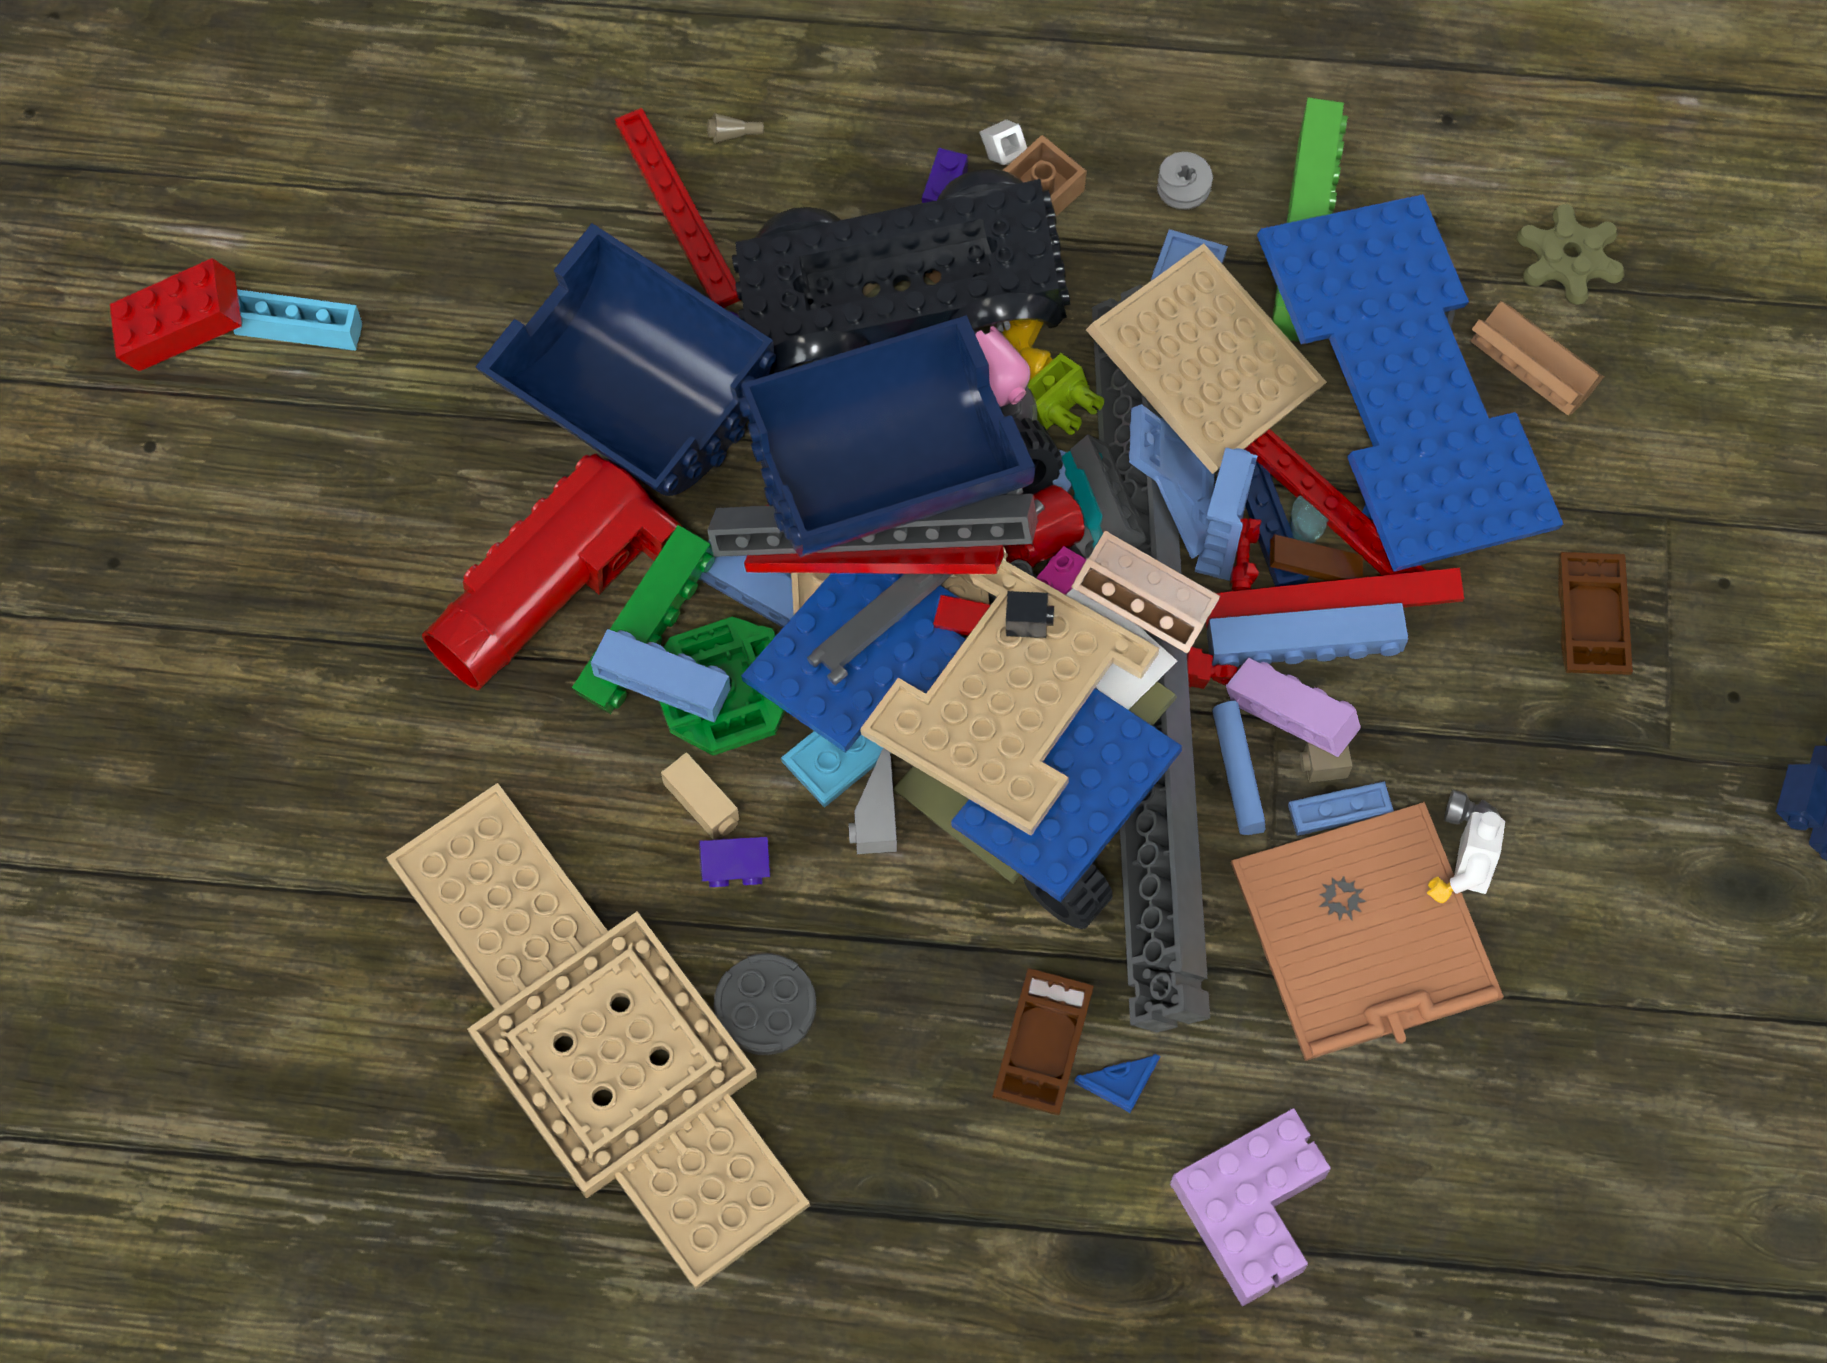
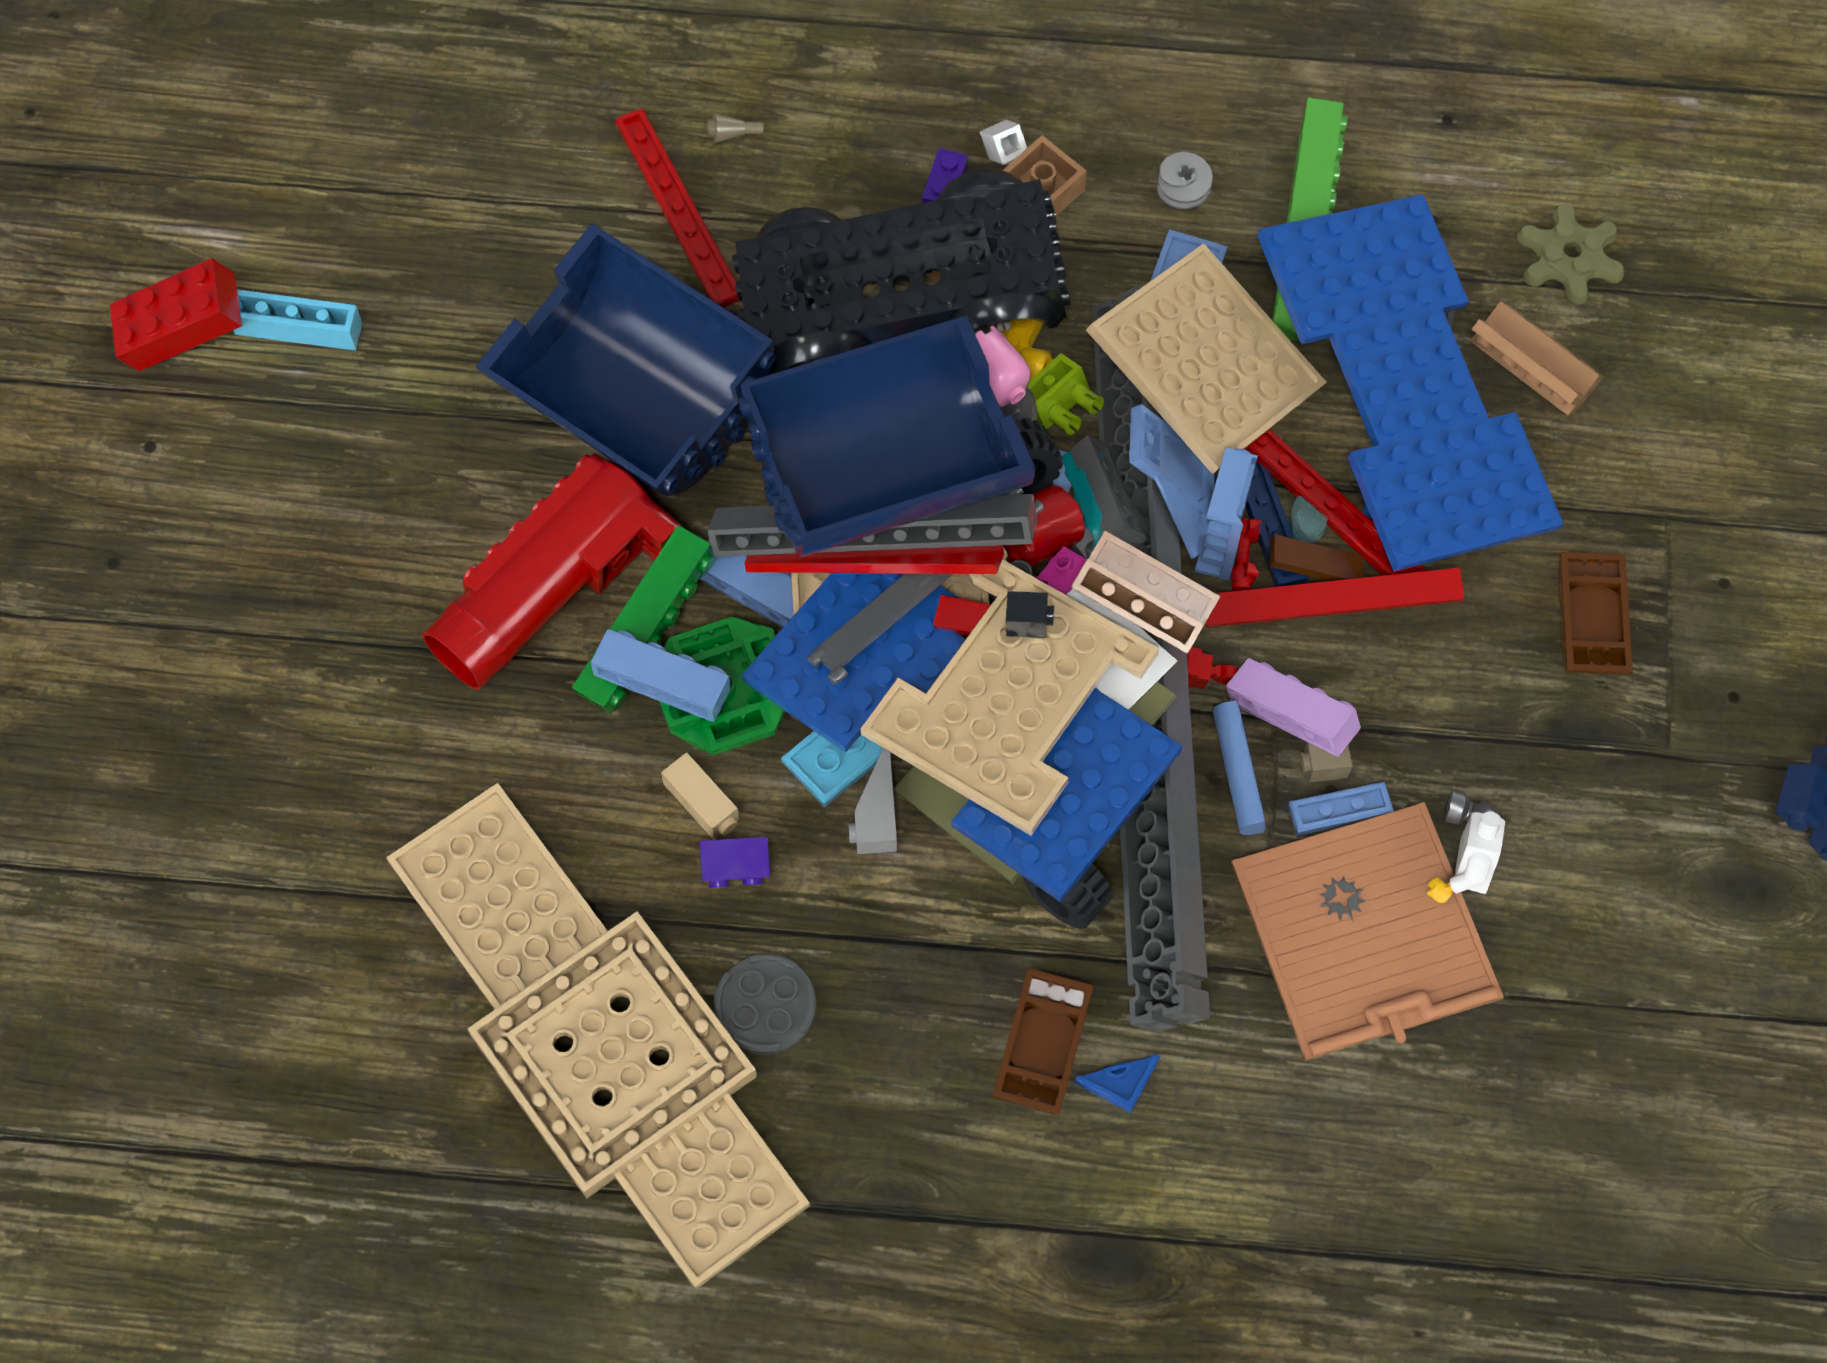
lavender piece [1170,1108,1331,1306] -> none
medium blue brick [1206,603,1408,667] -> none

